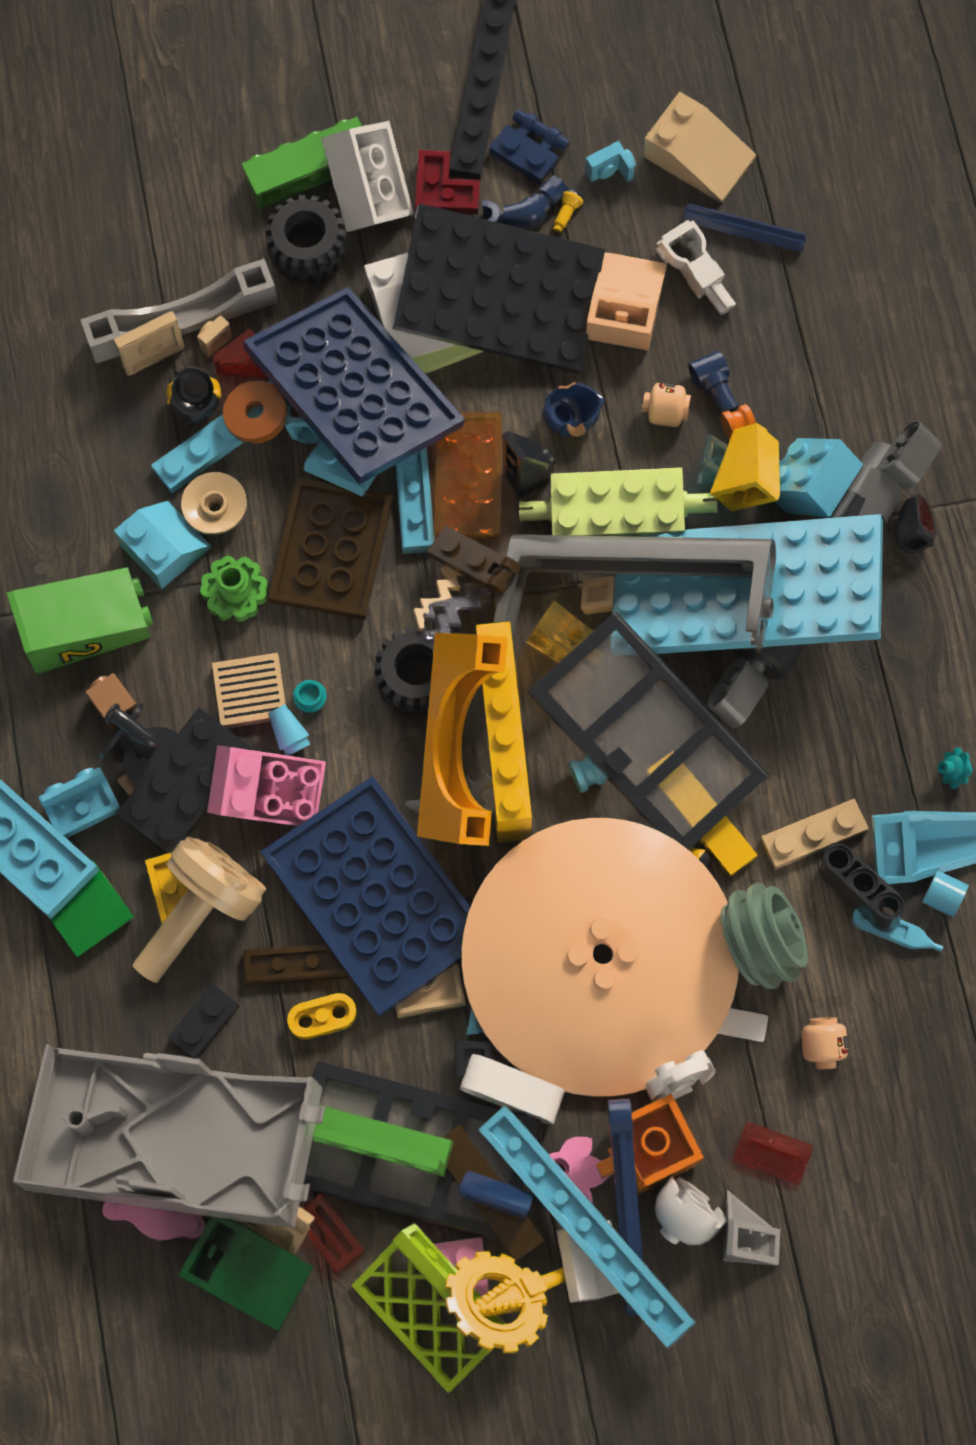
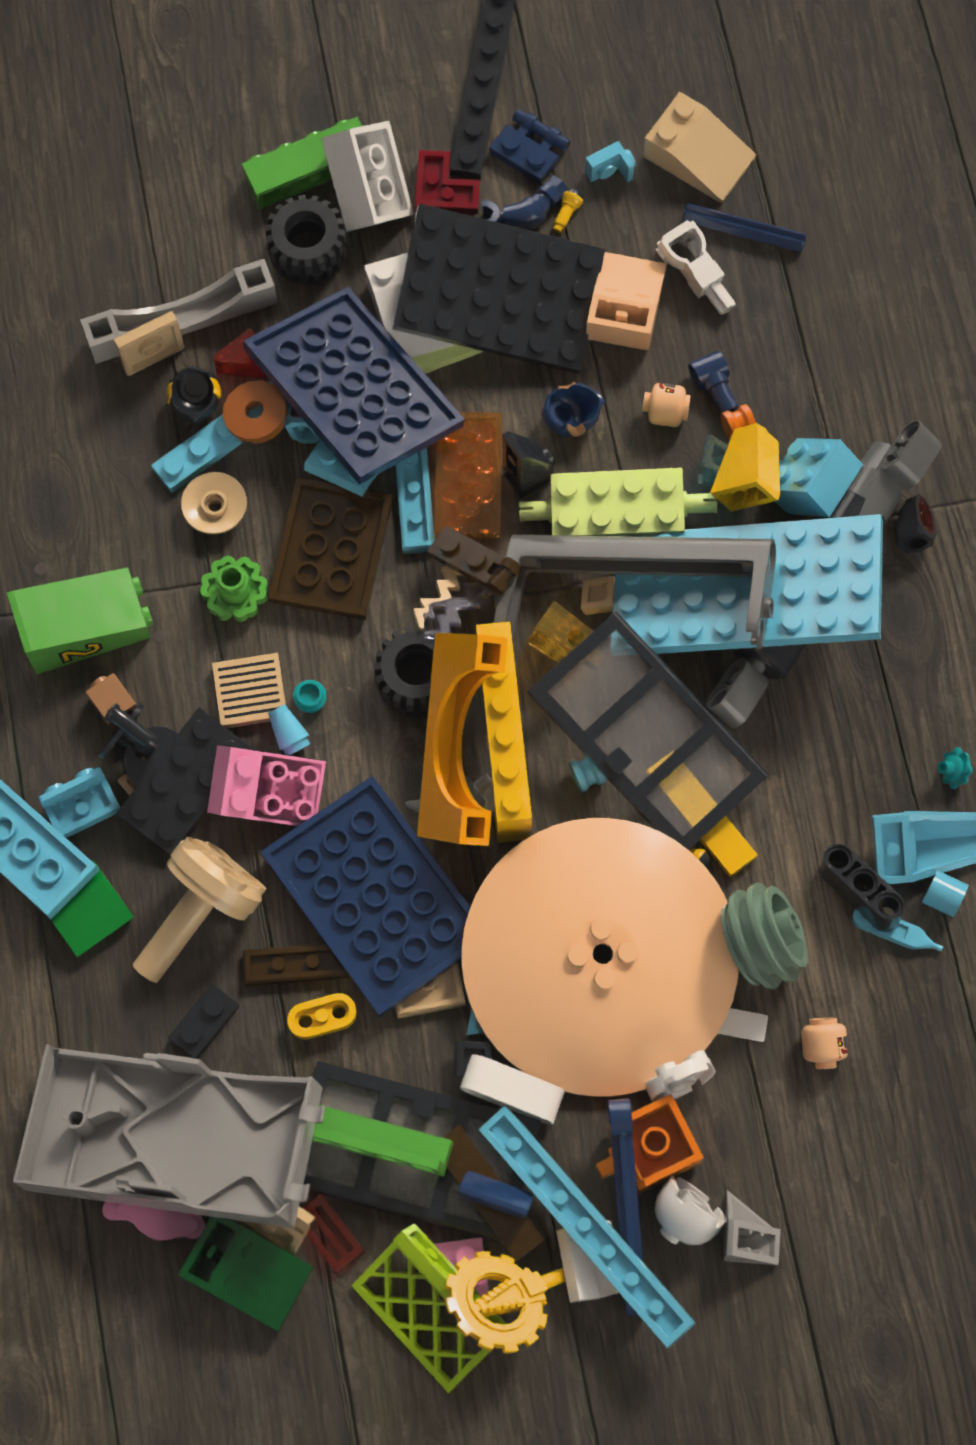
medium azure slope [114,501,211,589] -> none
yellow plate [145,853,189,924] -> none
tan plate [197,315,232,358] -> none
bright pink plate [549,1137,610,1203] -> none
clear red slope [733,1121,813,1185] -> none
tan plate [760,798,869,870] -> none

